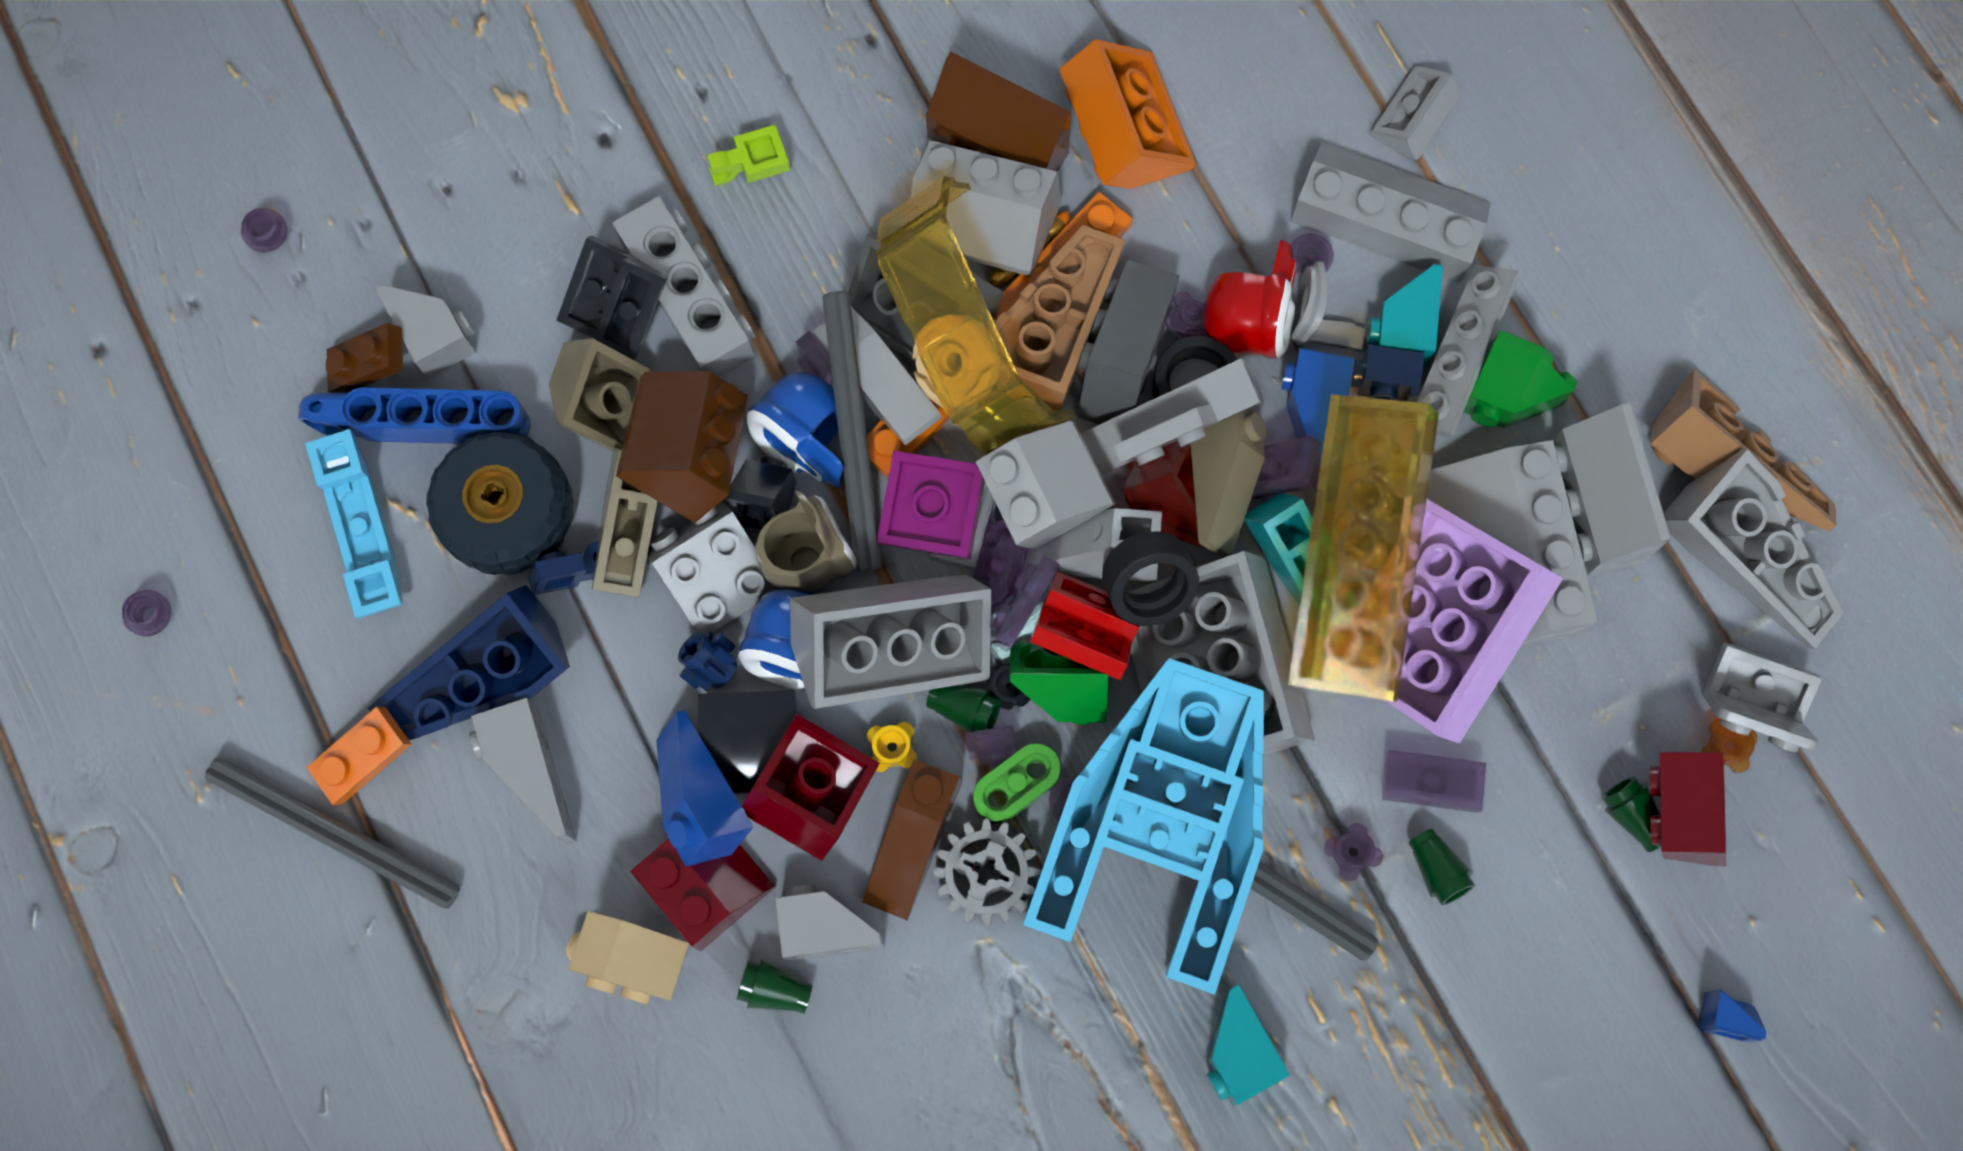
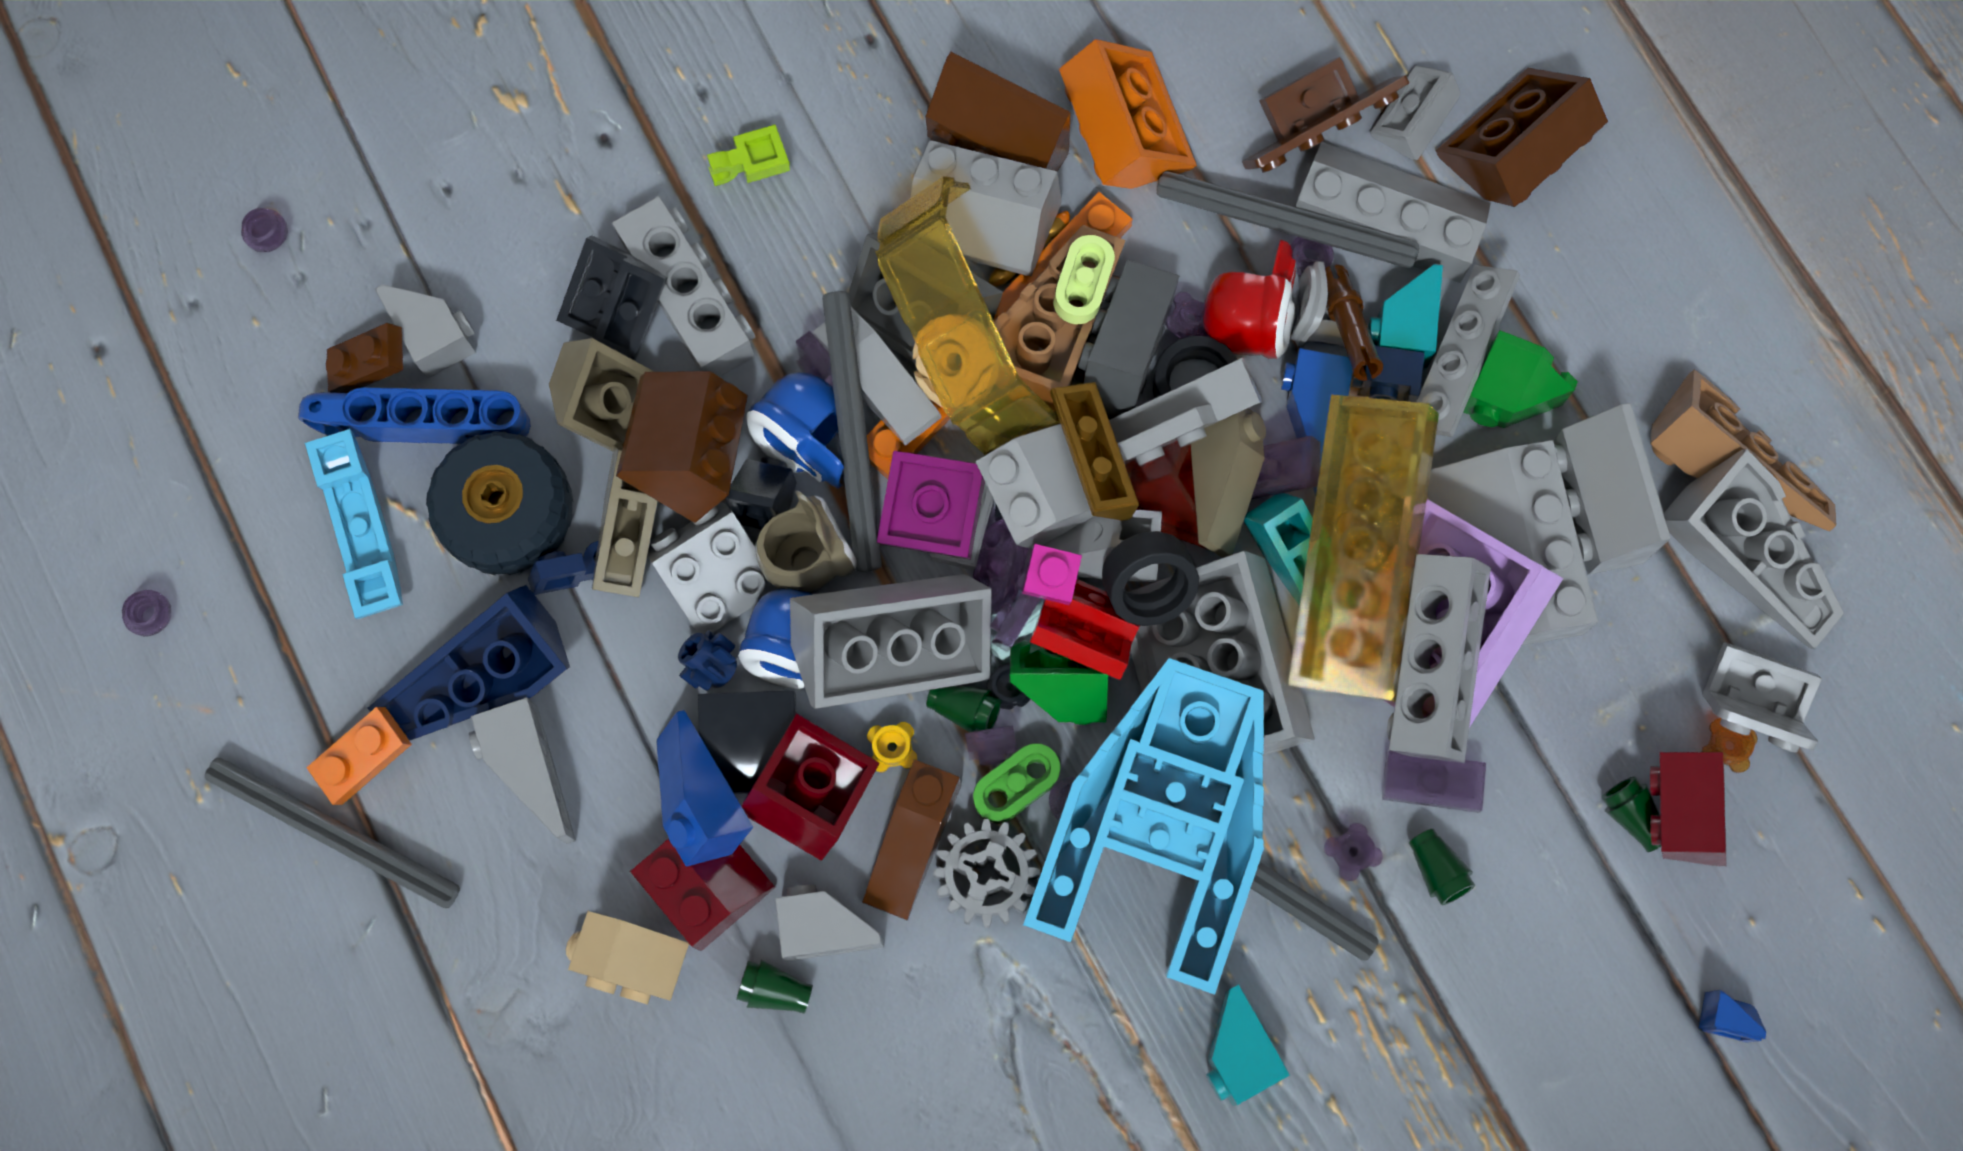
none -> dark pink plate [1022,544,1082,605]
none -> pearl gold slope [1050,382,1139,521]
none -> yellowish green plate [1053,235,1115,324]
none -> dark grey axle [1157,171,1419,268]
none -> reddish brown bracket [1242,57,1409,173]
none -> reddish brown pin [1325,264,1384,381]
none -> light grey brick [1387,554,1491,763]
none -> reddish brown slope [1436,68,1608,207]

